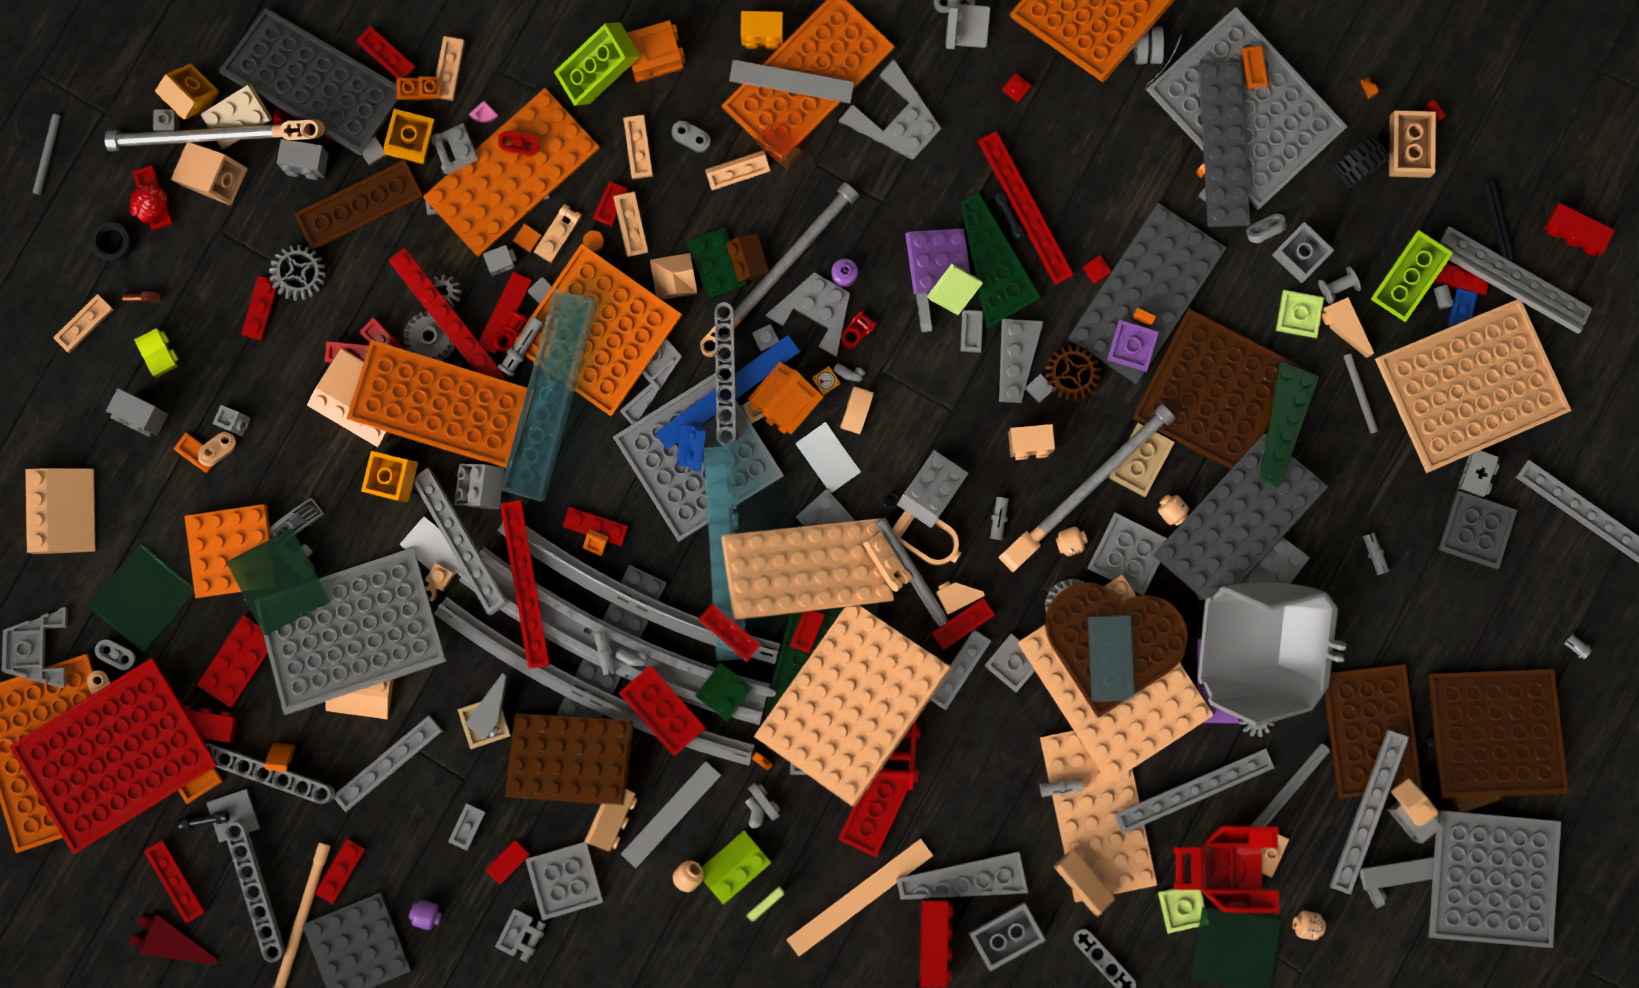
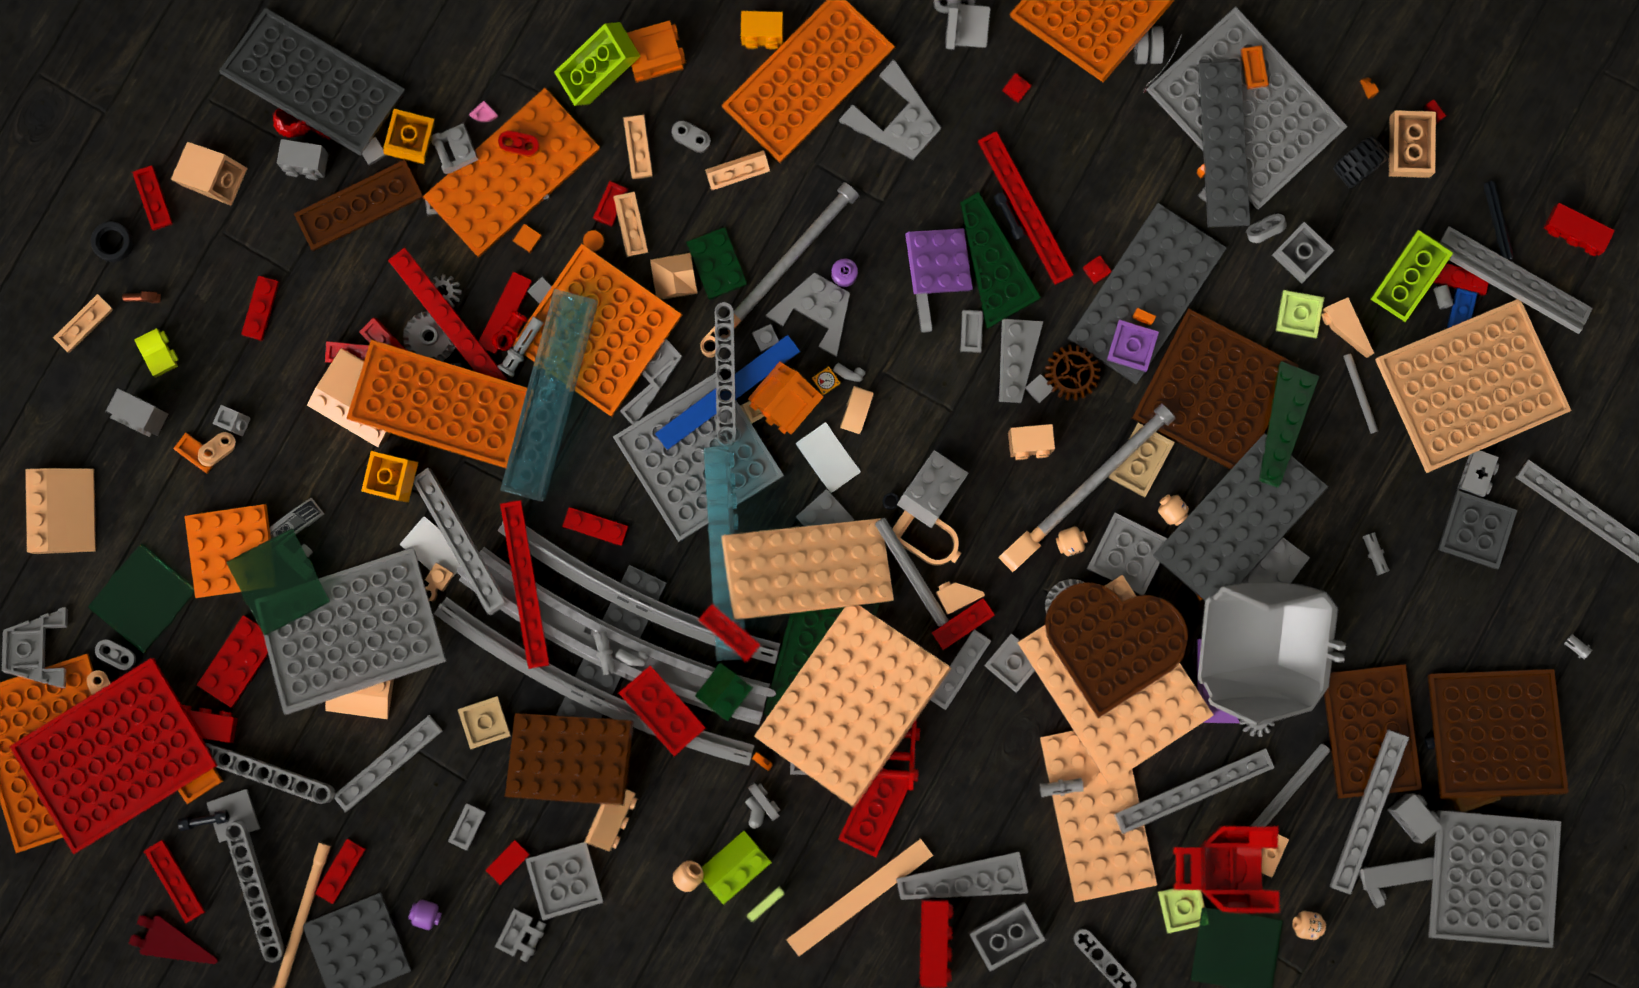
light grey bar [33,114,61,195] -> none
flat silver piece [105,119,325,151] -> none
red hair [130,183,167,223] -> none
light grey brick [153,110,179,132] -> none
light orange brick [155,64,219,119] -> none
tan plate [201,84,272,150] -> none
orange slope [265,743,295,772] -> none
light grey gear [269,245,326,301] -> none
red plate [357,26,416,78] -> none
orange slope [396,76,440,100] -> none
light nougat plate [436,36,465,101] -> none
light grey slope [454,464,505,509] -> none
light grey slope [465,673,508,739] -> none
light grey brick [483,245,517,276] -> none
light nougat plate [534,204,582,264] -> none
orange tile [583,529,609,556] -> none
light grey tile [621,761,721,868] -> none
blue bracket [676,425,706,472] -> none
reddish brown brick [727,234,769,282] -> none
light grey tile [729,60,854,103] -> none
clear orange panel [756,123,801,170] -> none
red tile [790,610,825,653] -> none
red piece [841,309,878,349] -> none
light nougat plate [863,531,912,591] -> none
yellowish green tile [927,264,983,315] -> none
light grey pin [990,497,1009,540] -> none
light nougat slope [1053,850,1115,916] -> none
clear light blue tile [1088,616,1134,702] -> none
light grey piece [1319,266,1361,304] -> none
light nougat slope [1391,779,1438,826] -> none

